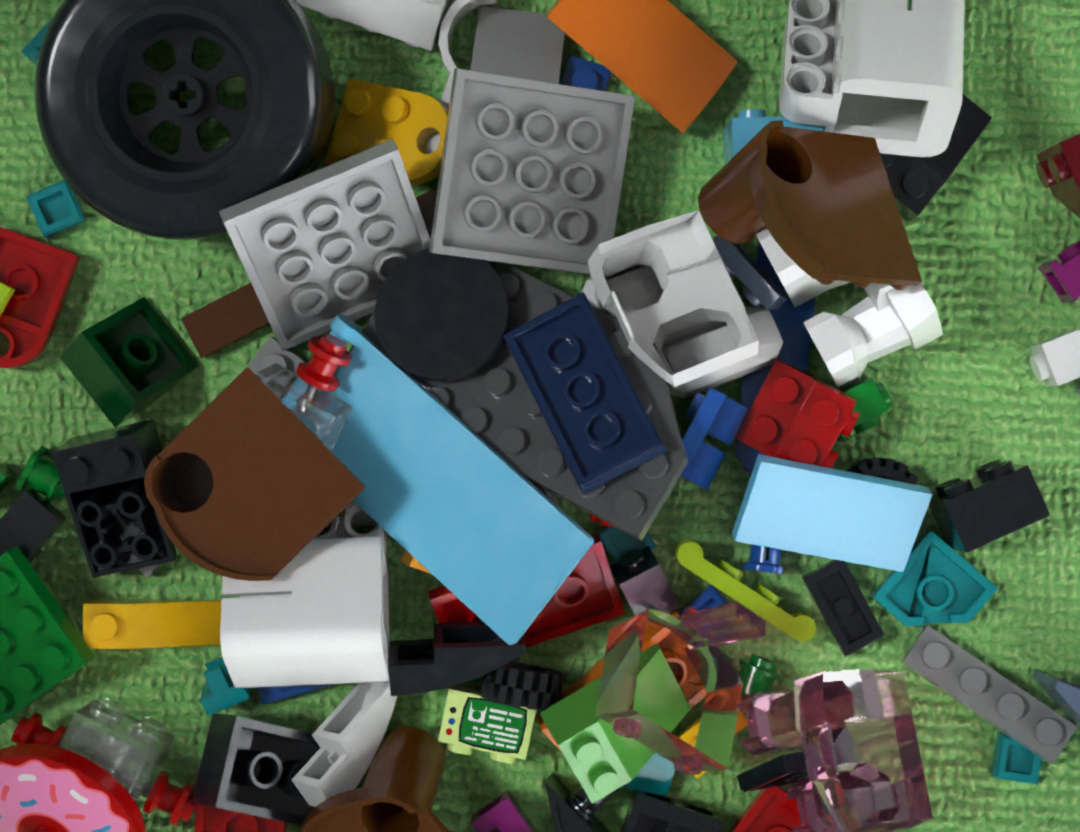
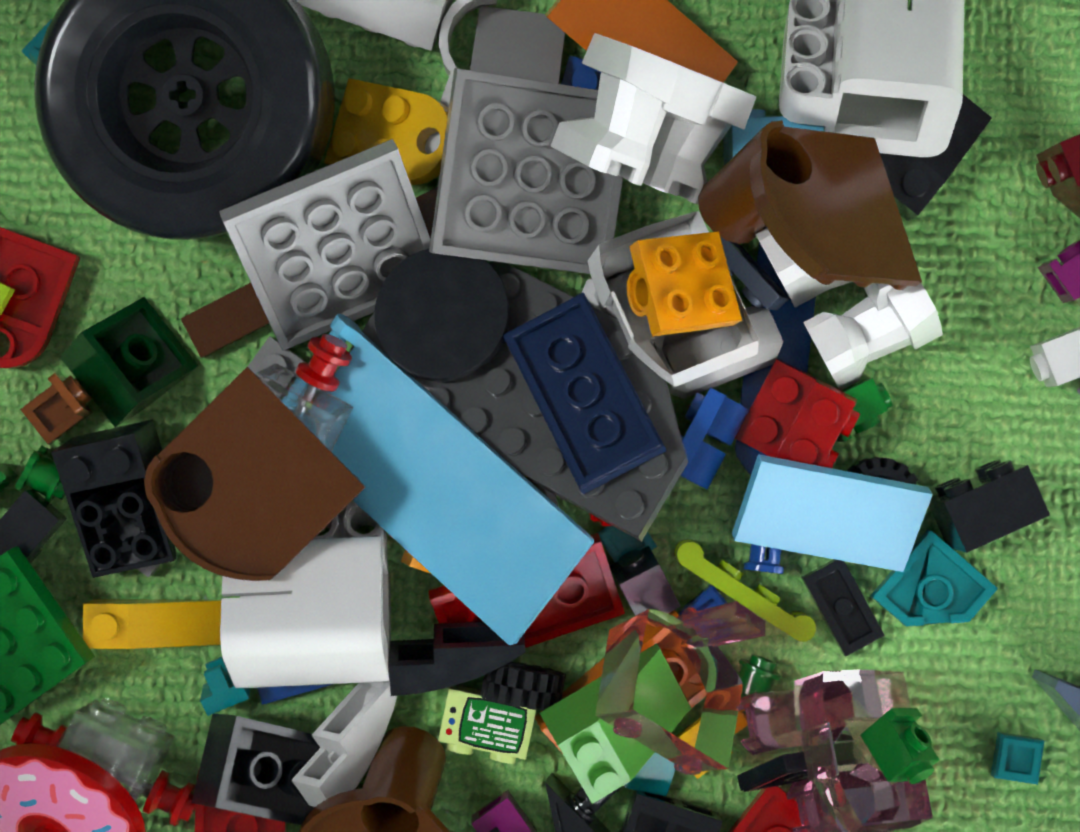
teal tile [26,180,88,238] -> none
light grey plate [900,625,1077,764] -> none
none -> dark orange bracket [20,373,93,445]
none -> white piece [550,33,756,205]
none -> light orange plate [627,231,742,337]
none -> green brick [860,708,939,784]

